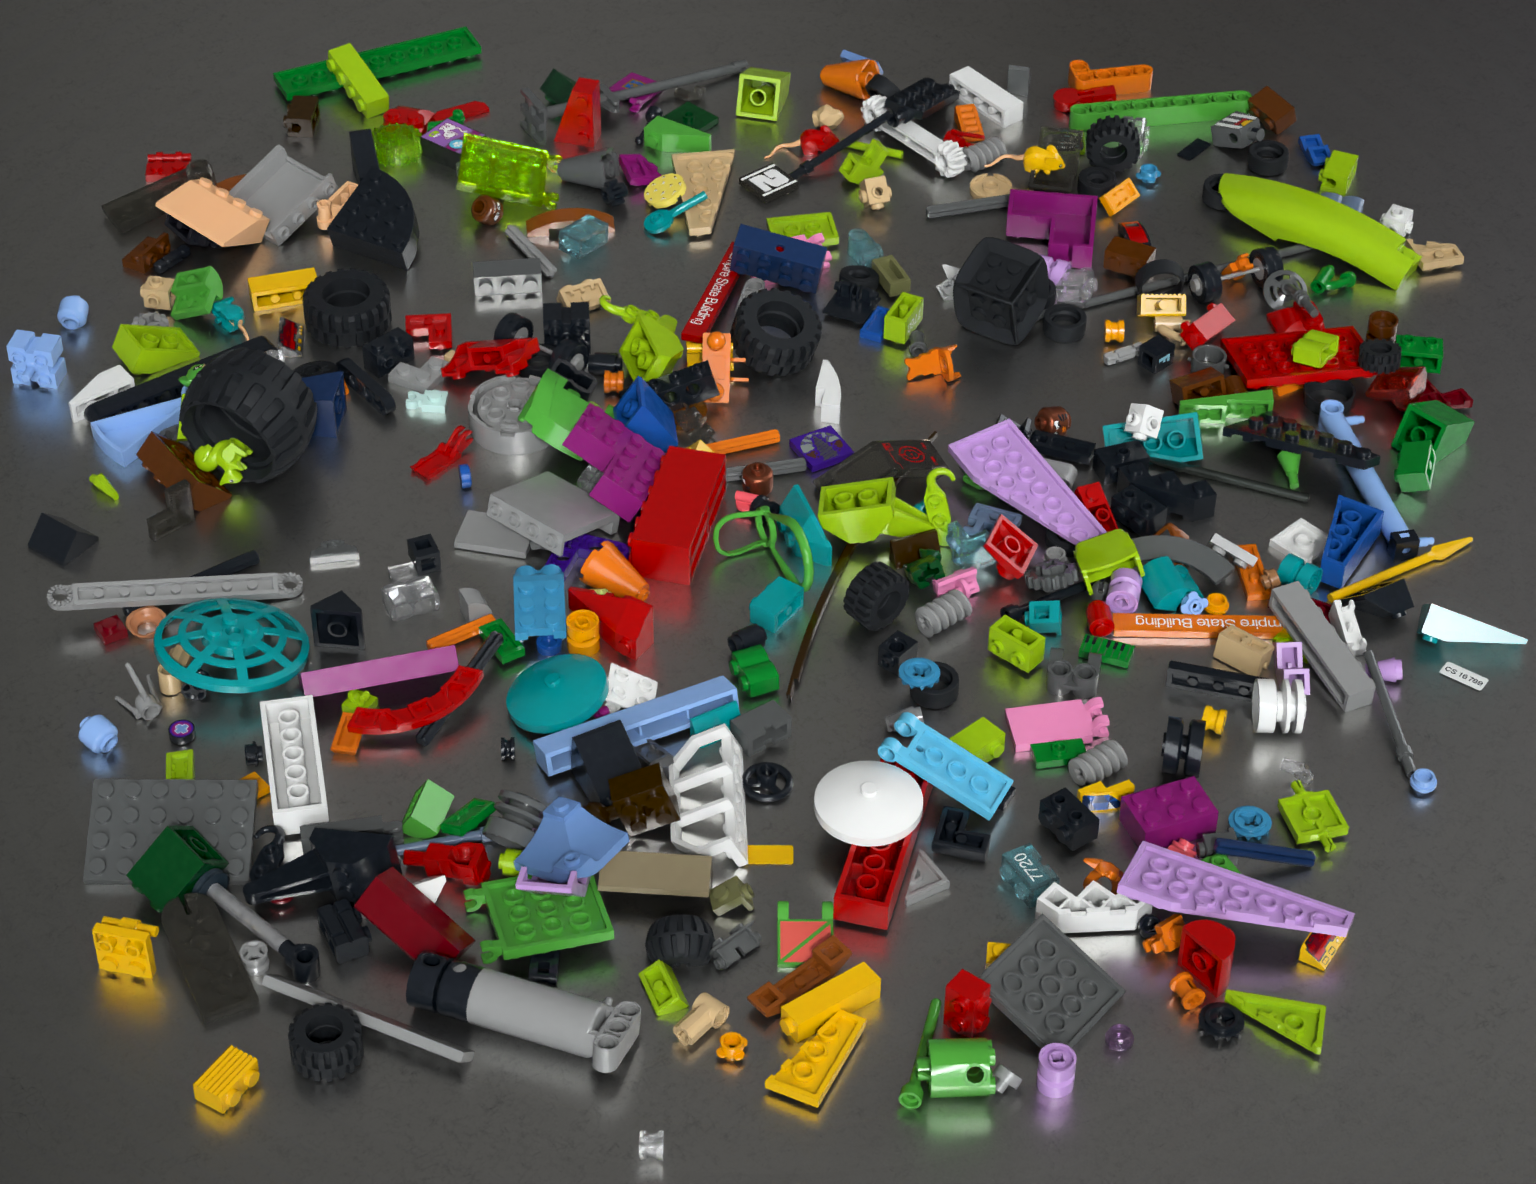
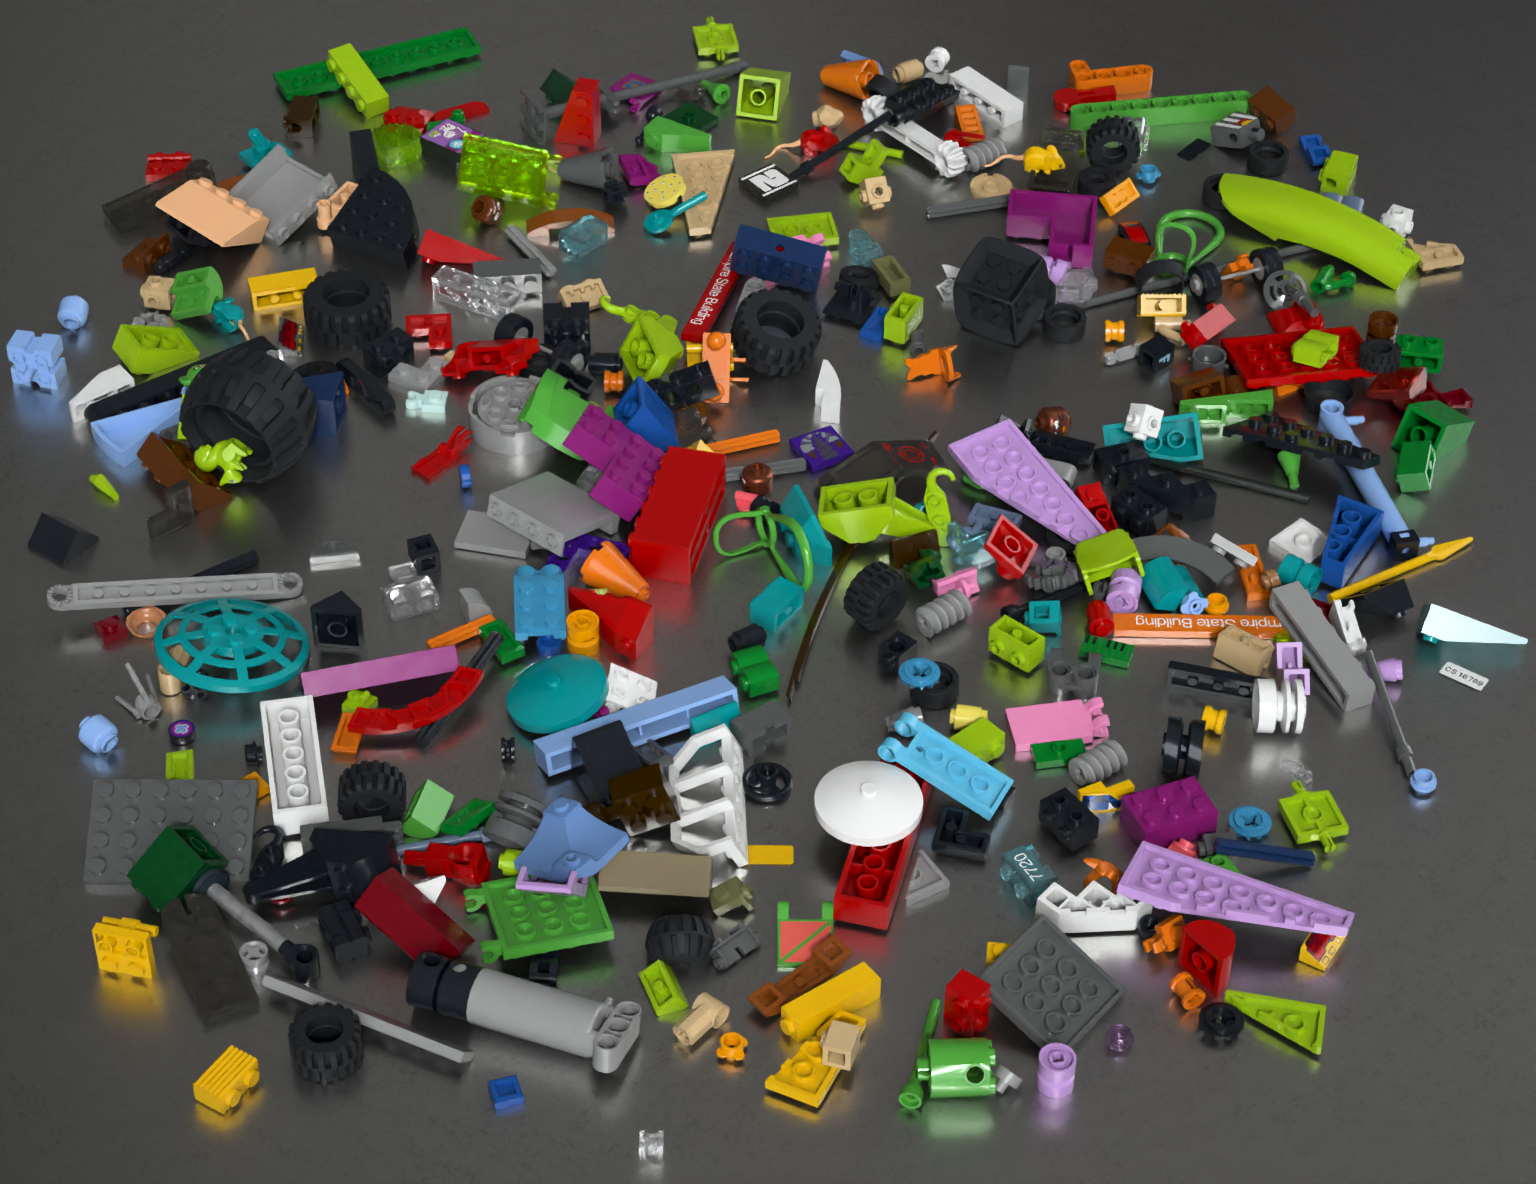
none -> teal piece [238,128,293,169]
none -> black tyre [337,760,406,822]
none -> red wedge [417,229,505,266]
none -> clear fence [432,265,522,320]
none -> blue tile [488,1075,524,1110]
none -> lime plate [692,16,739,61]
none -> bright green cone [701,79,731,104]
none -> tan brick [820,1020,861,1071]
none -> tan brick [892,58,924,84]
none -> white wheel [925,47,950,73]
none -> light yellow brick [949,704,988,731]
none -> bright green animal [1155,209,1225,278]

